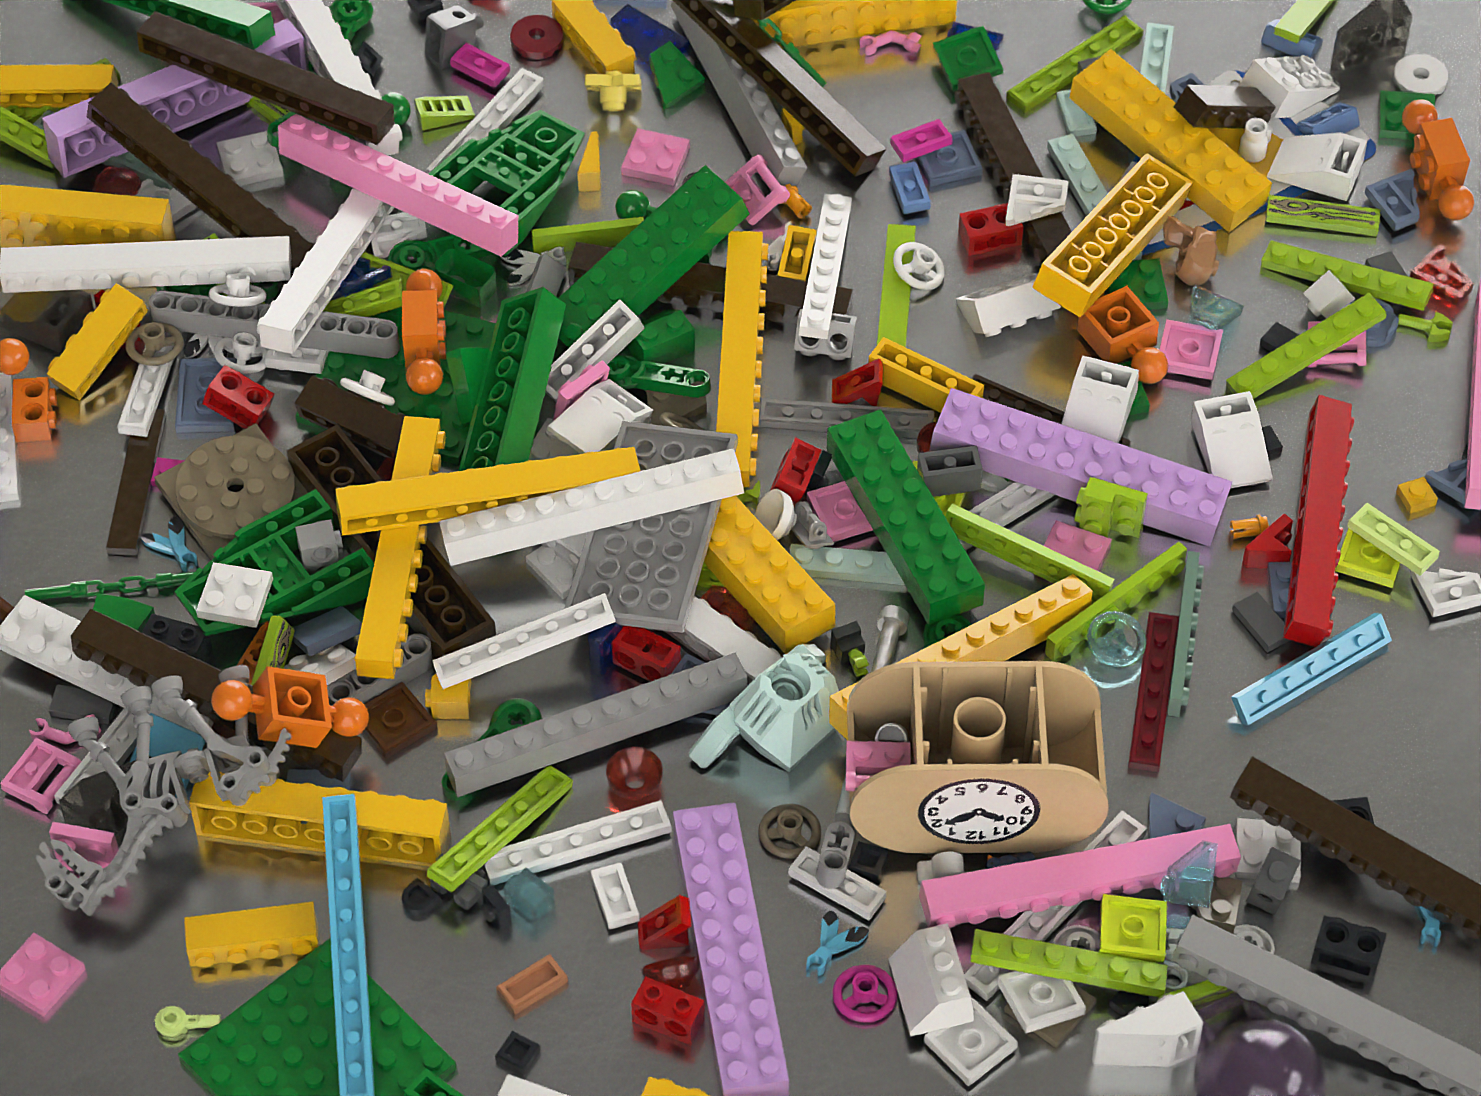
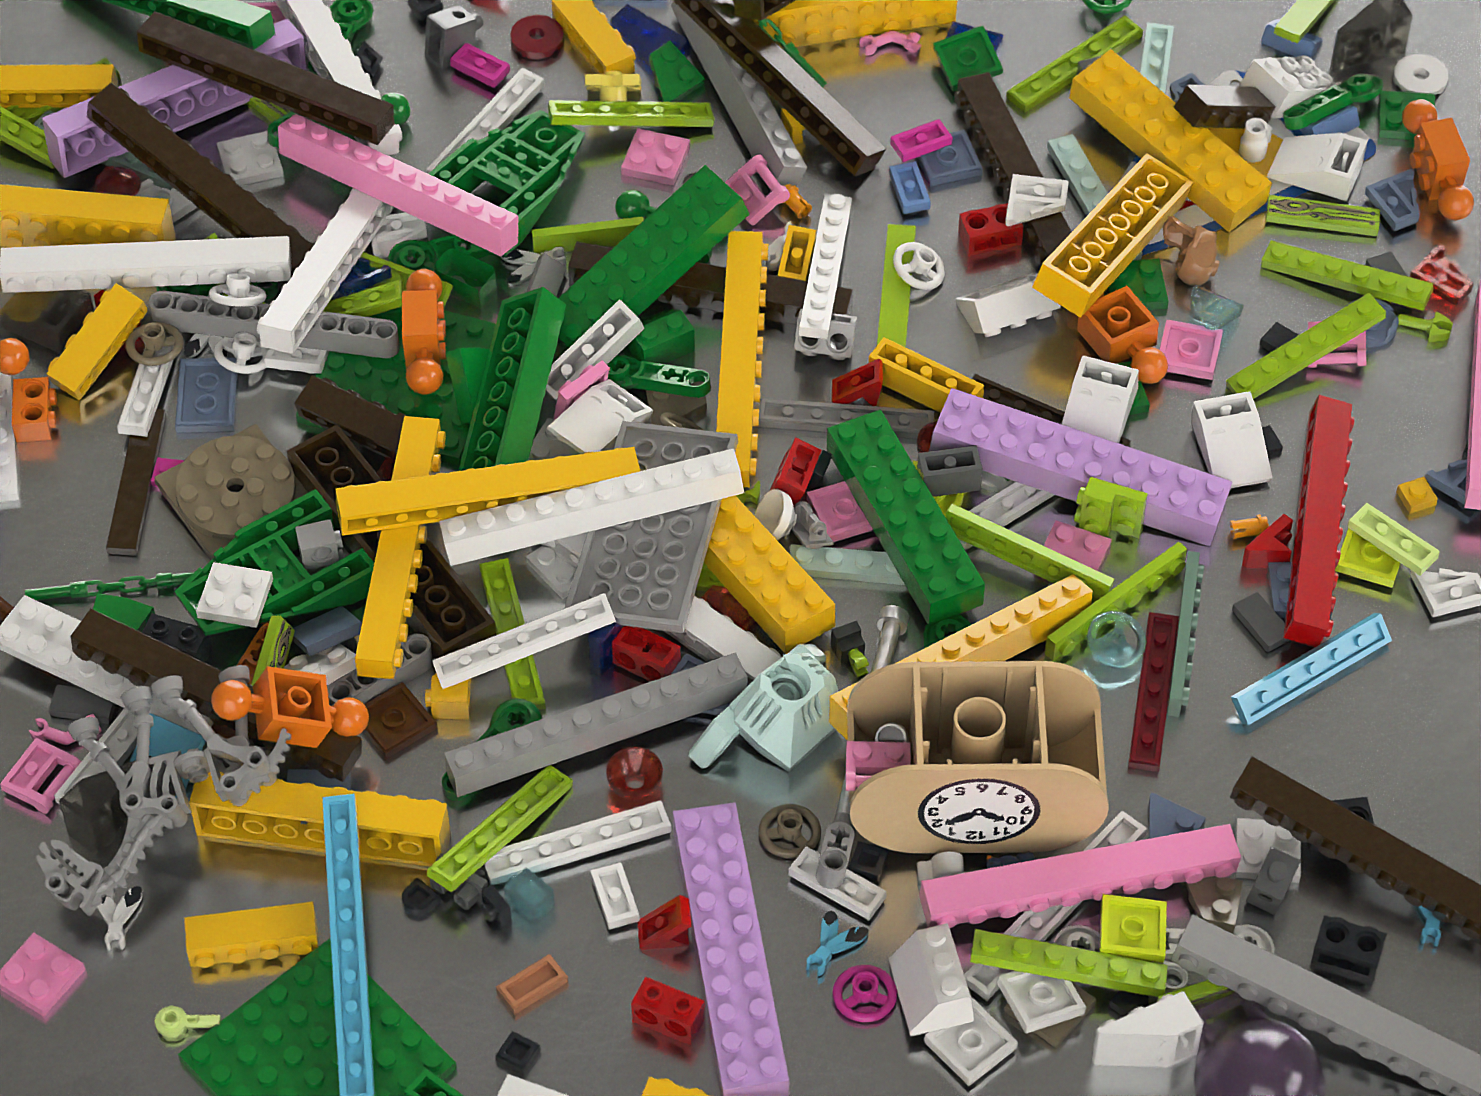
bright pink plate [49,822,119,871] -> none
medium azure piece [140,516,198,572] -> none
red brick [202,365,275,429] -> none
white piece [340,370,395,406] -> none
lime slope [414,96,475,131] -> none
yellow slope [577,131,601,192] -> none
clear red piece [641,956,700,990] -> none
light aqua tile [1056,90,1097,137] -> none
clear light blue slope [1161,840,1218,908] -> none
white brick [1303,270,1355,318] -> none
none -> white piece [97,886,142,951]
none -> lime tile [479,558,546,710]
none -> lime tile [548,100,714,127]
none -> green beam [1283,74,1383,130]

